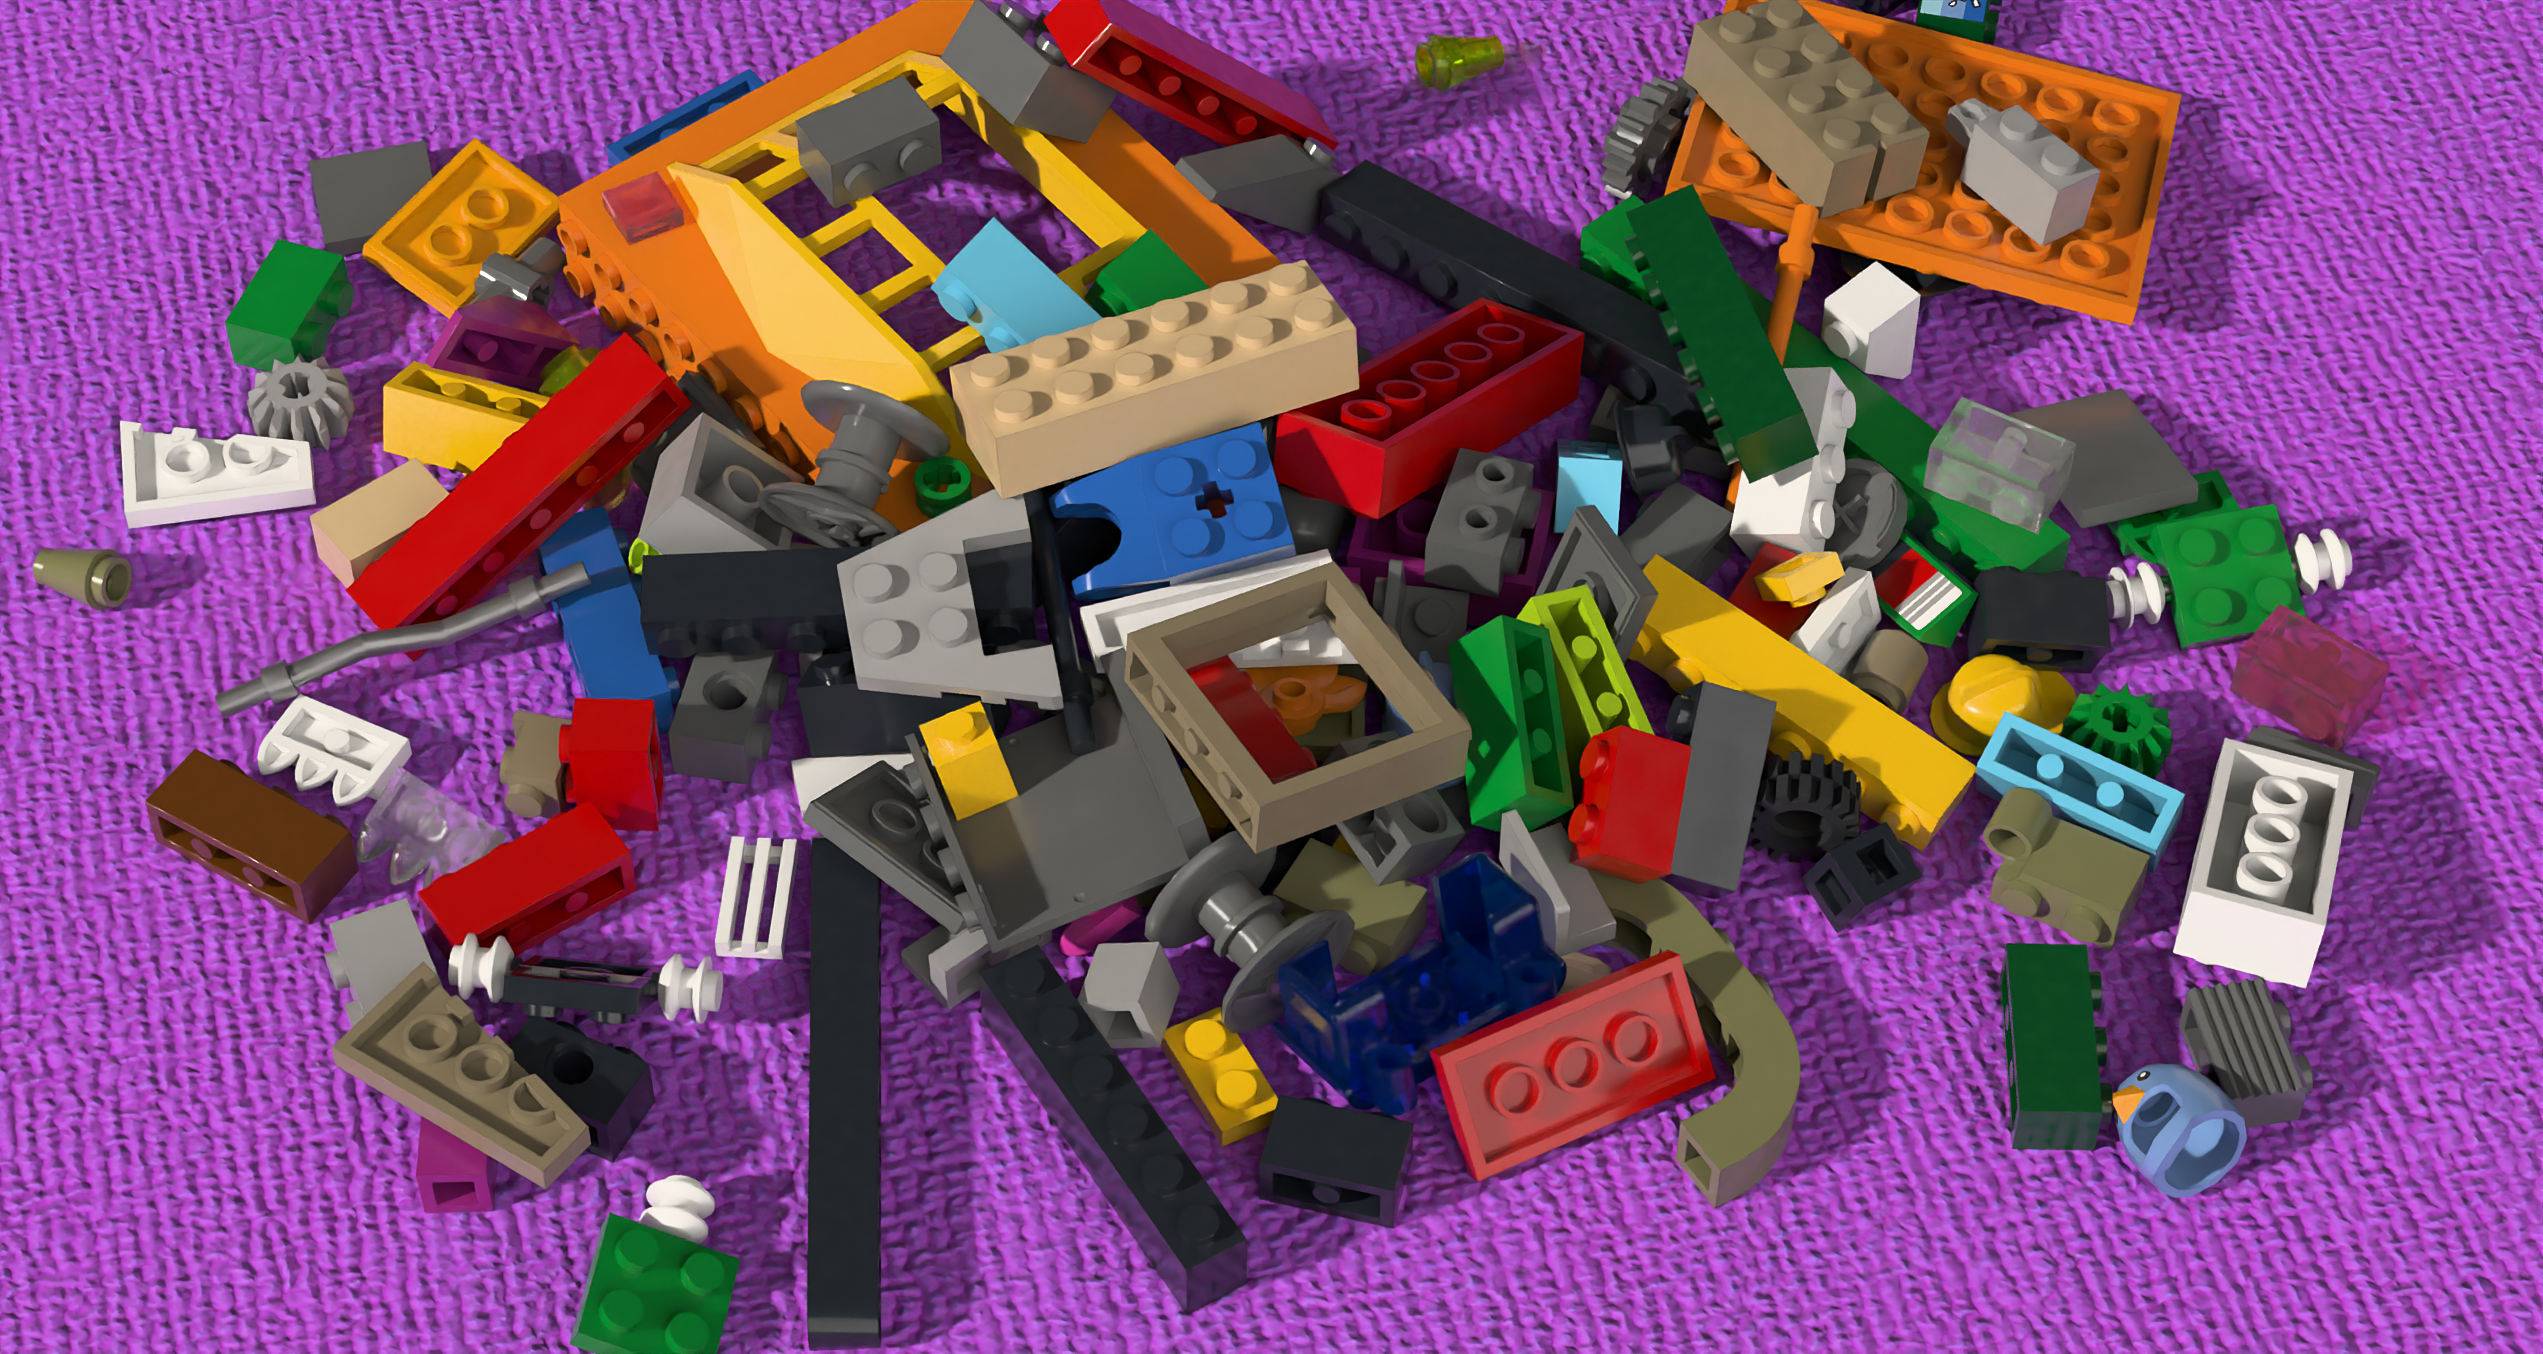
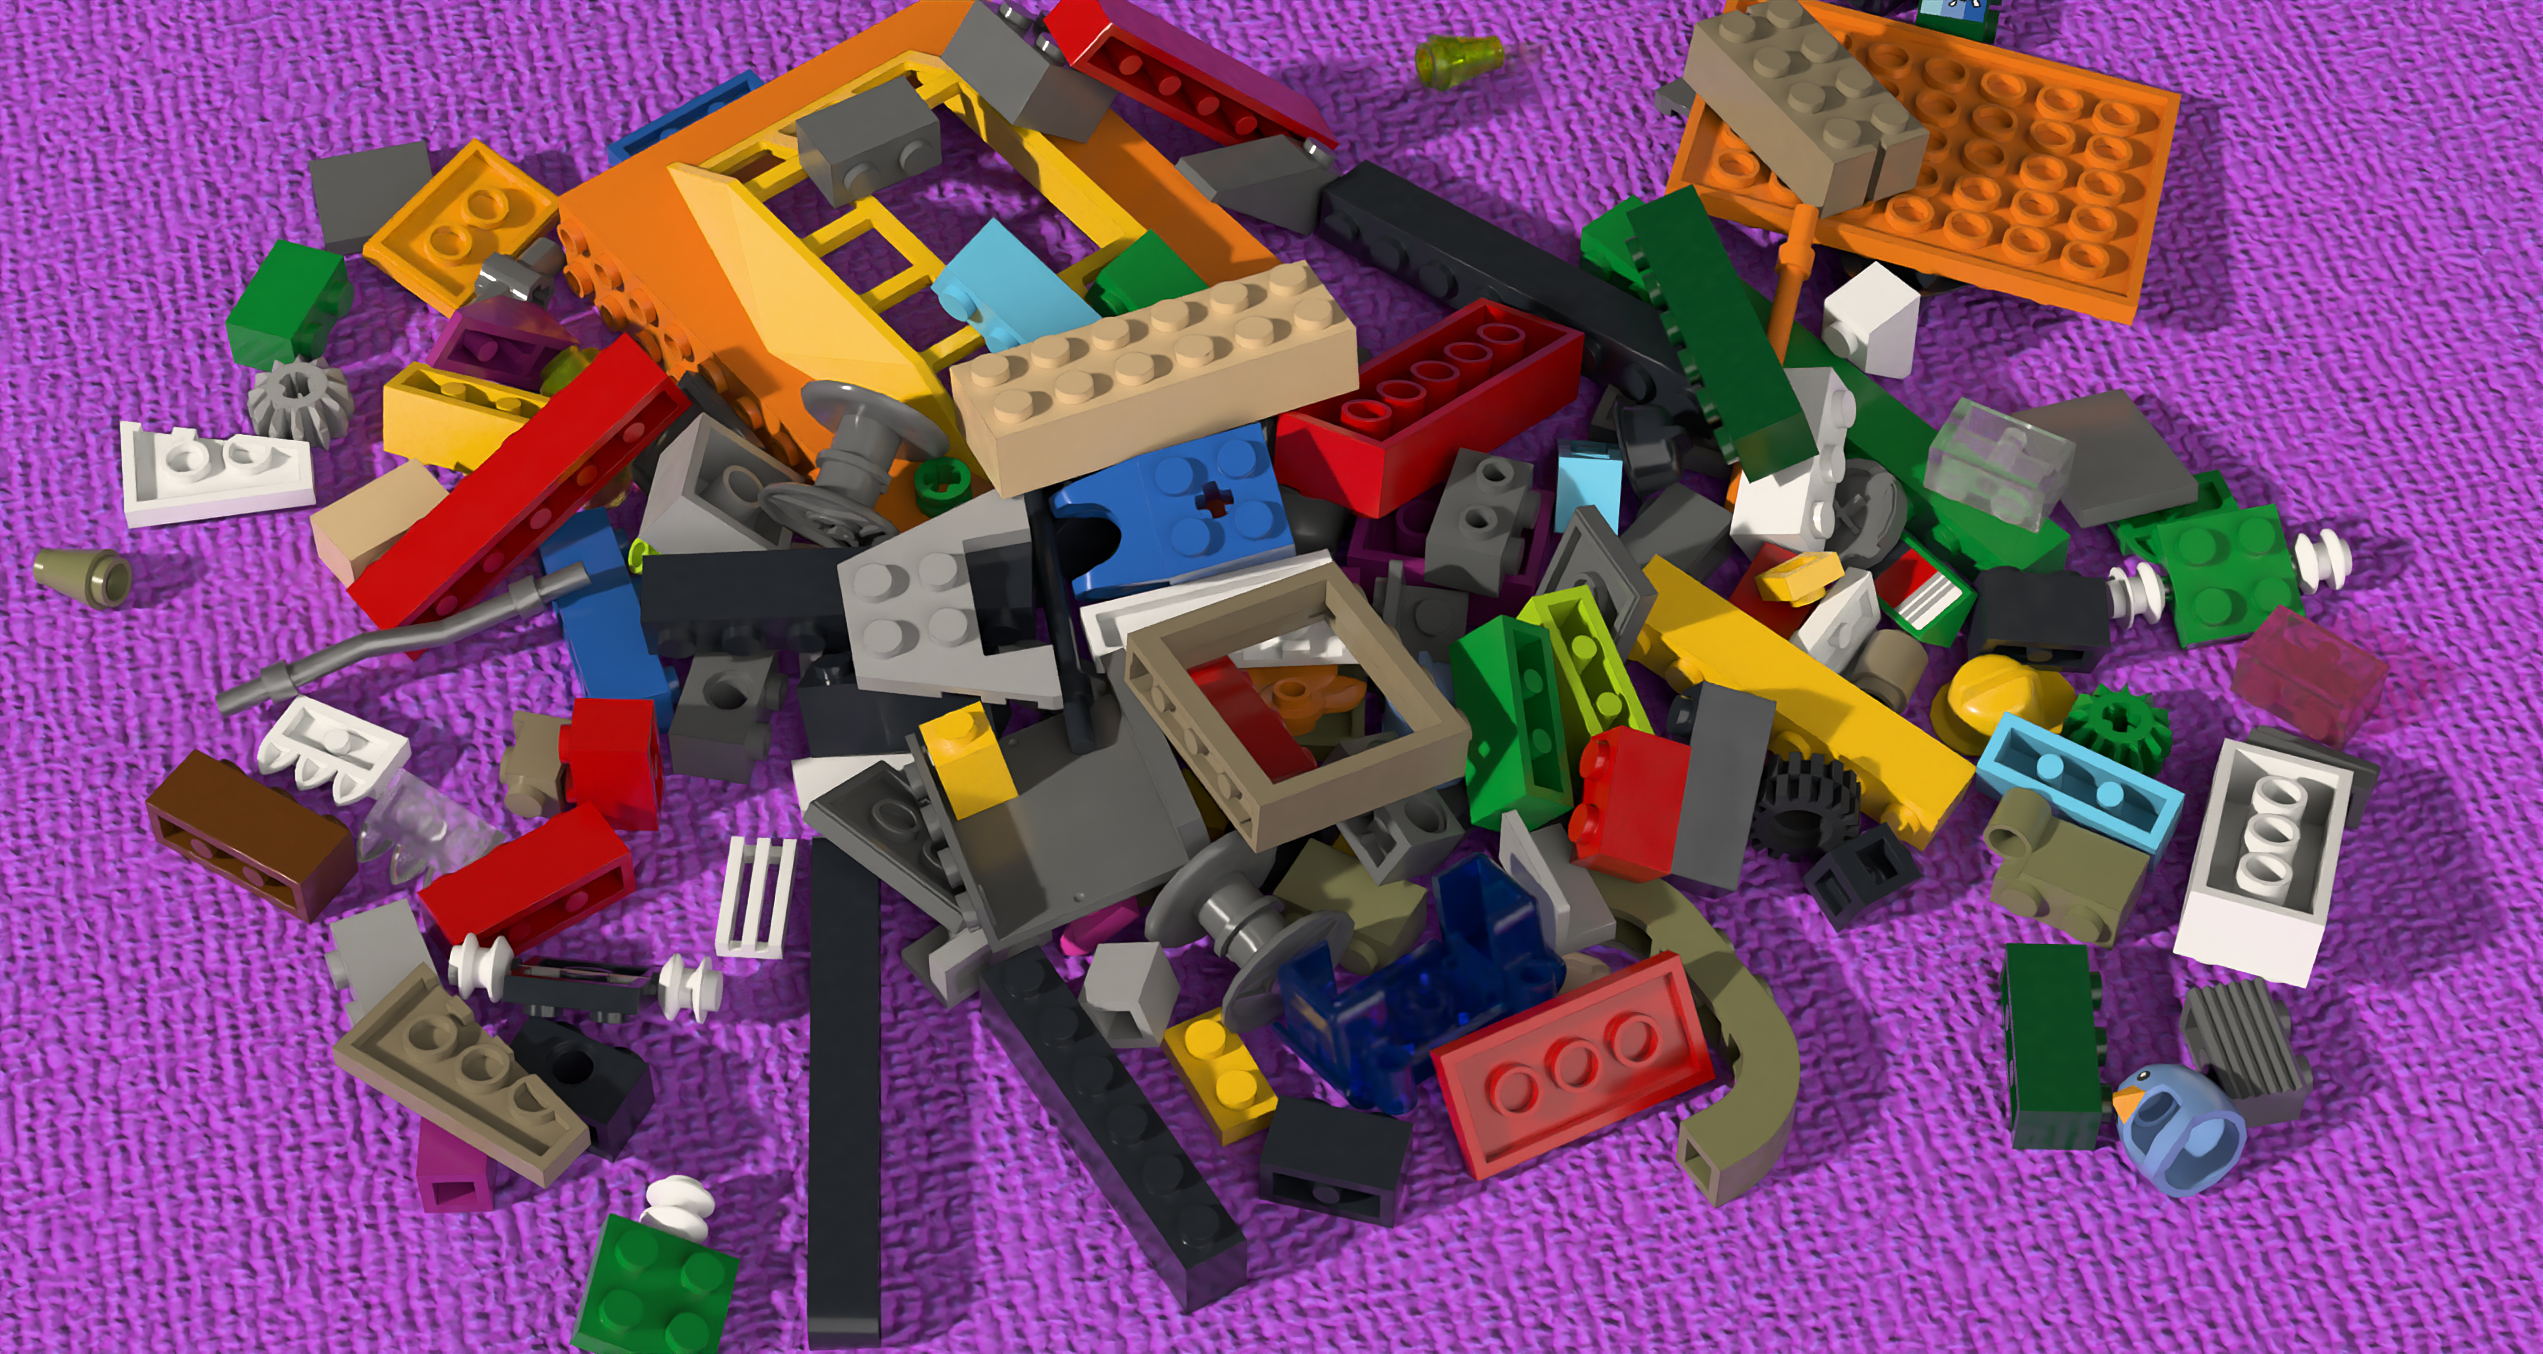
clear pink tile [602,171,684,245] -> none
dark grey gear [1601,76,1691,200] -> none
light grey hinge [1944,98,2101,247] -> none

